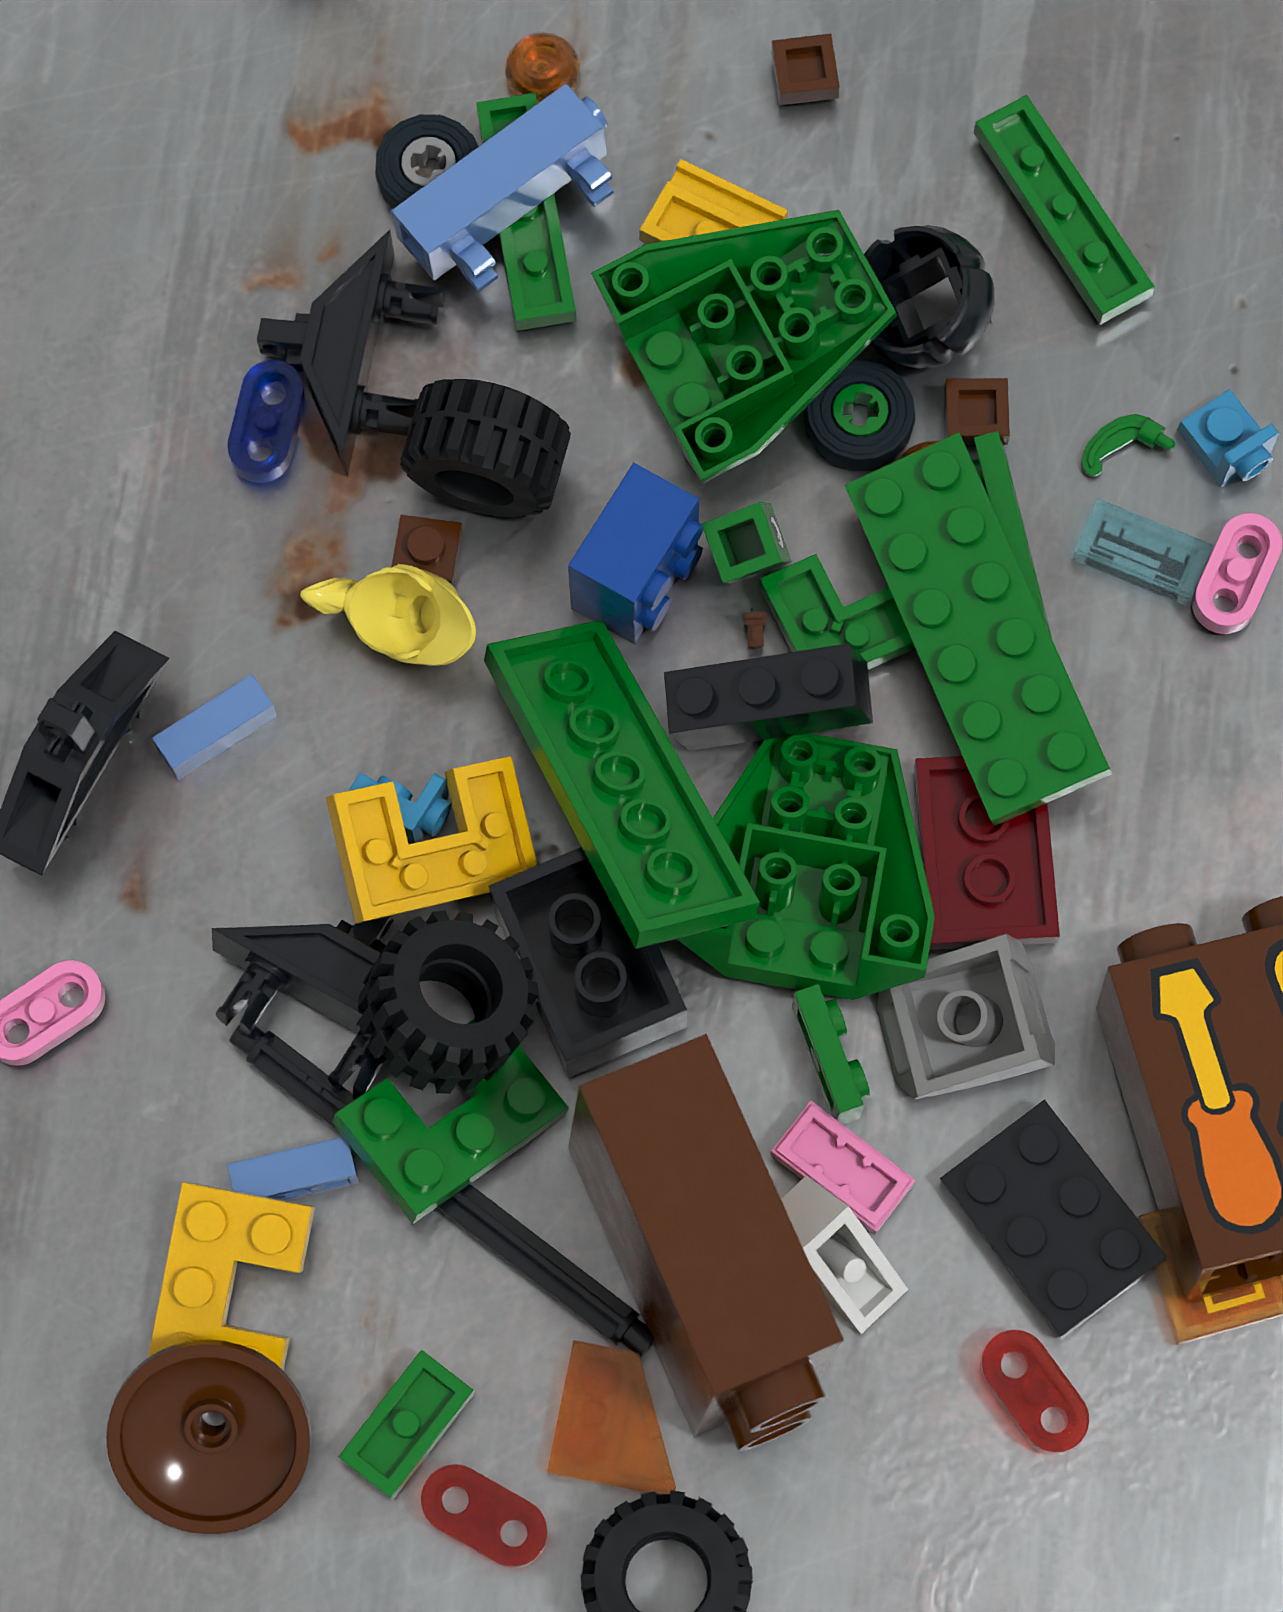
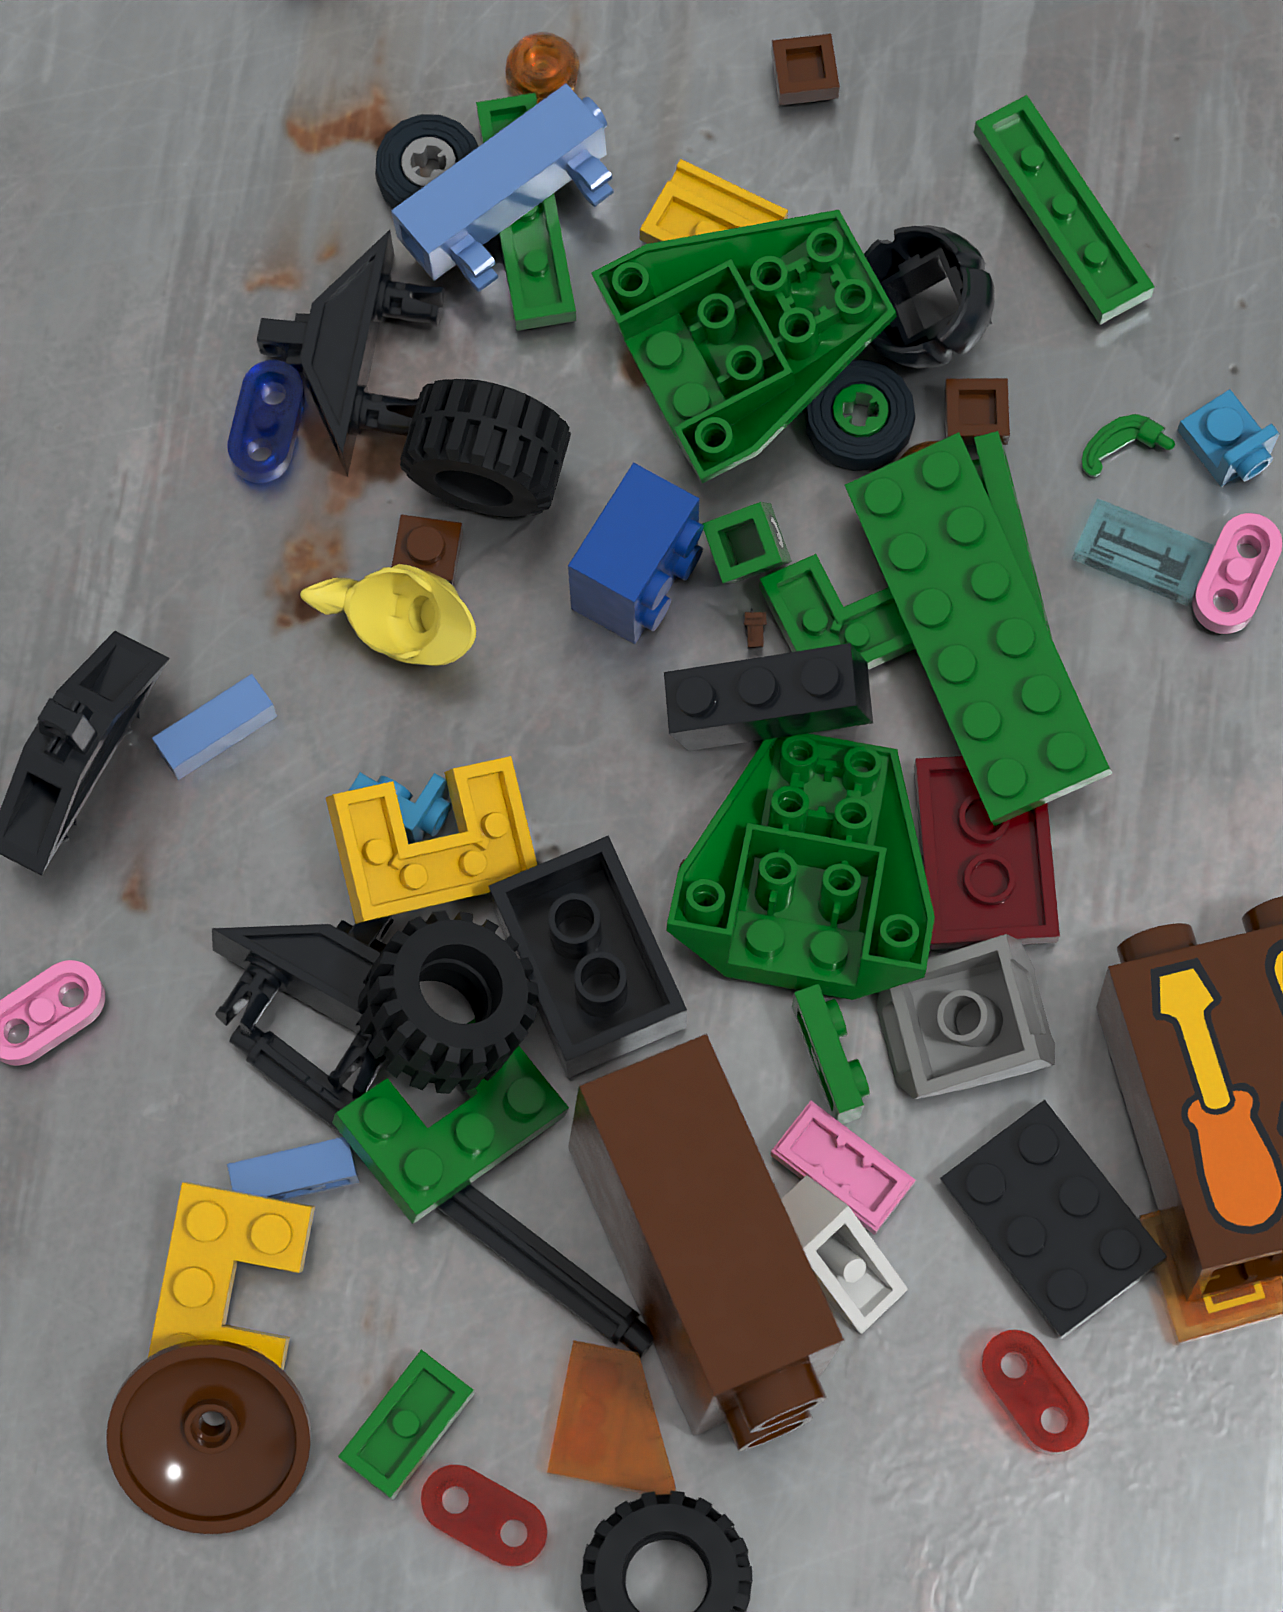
green plate [484,619,760,949] -> none

